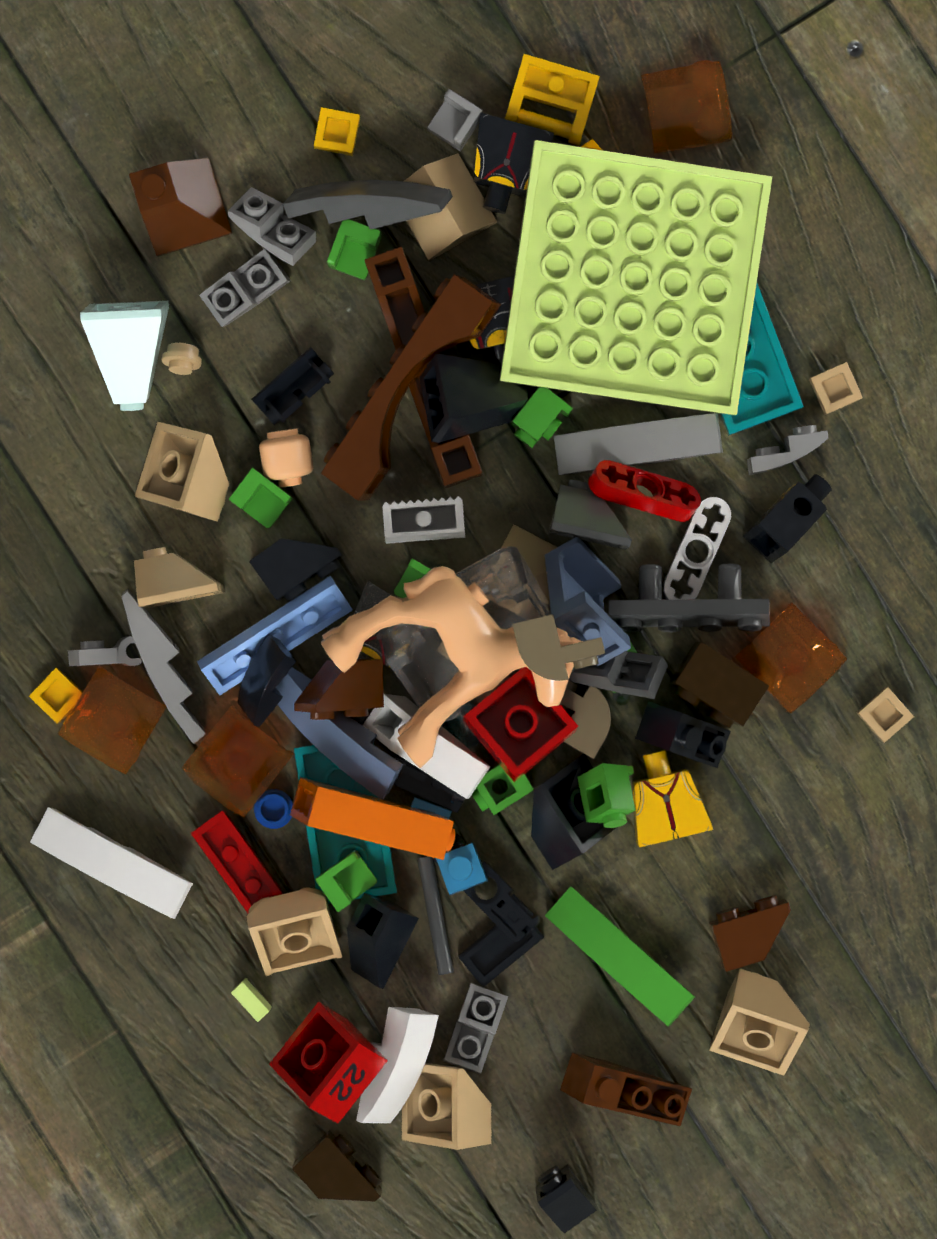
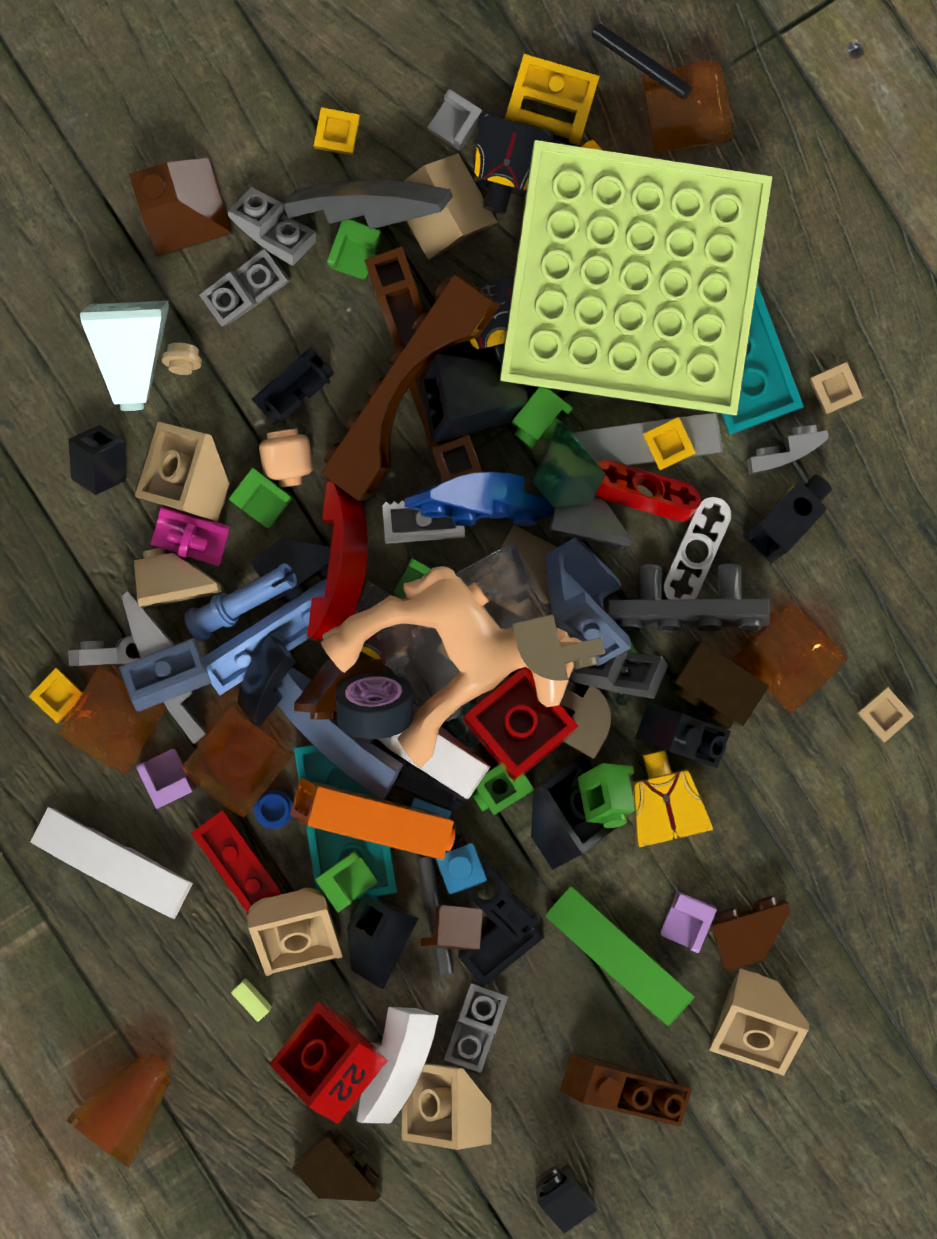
none -> clear orange cone [66,1054,172,1168]
none -> black panel [68,425,127,495]
none -> sand blue slope [119,638,211,711]
none -> lavender panel [136,749,196,809]
none -> dark pink hips [150,505,231,566]
none -> medium blue pin [185,563,297,642]
none -> red slope [307,481,368,641]
none -> black wheel [335,672,414,739]
none -> blue slope [404,472,554,526]
none -> reddish brown panel [421,905,483,950]
none -> clear green slope [532,423,606,508]
none -> black bar [591,24,693,100]
none -> yellow tile [643,417,696,471]
none -> lavender panel [660,891,717,953]

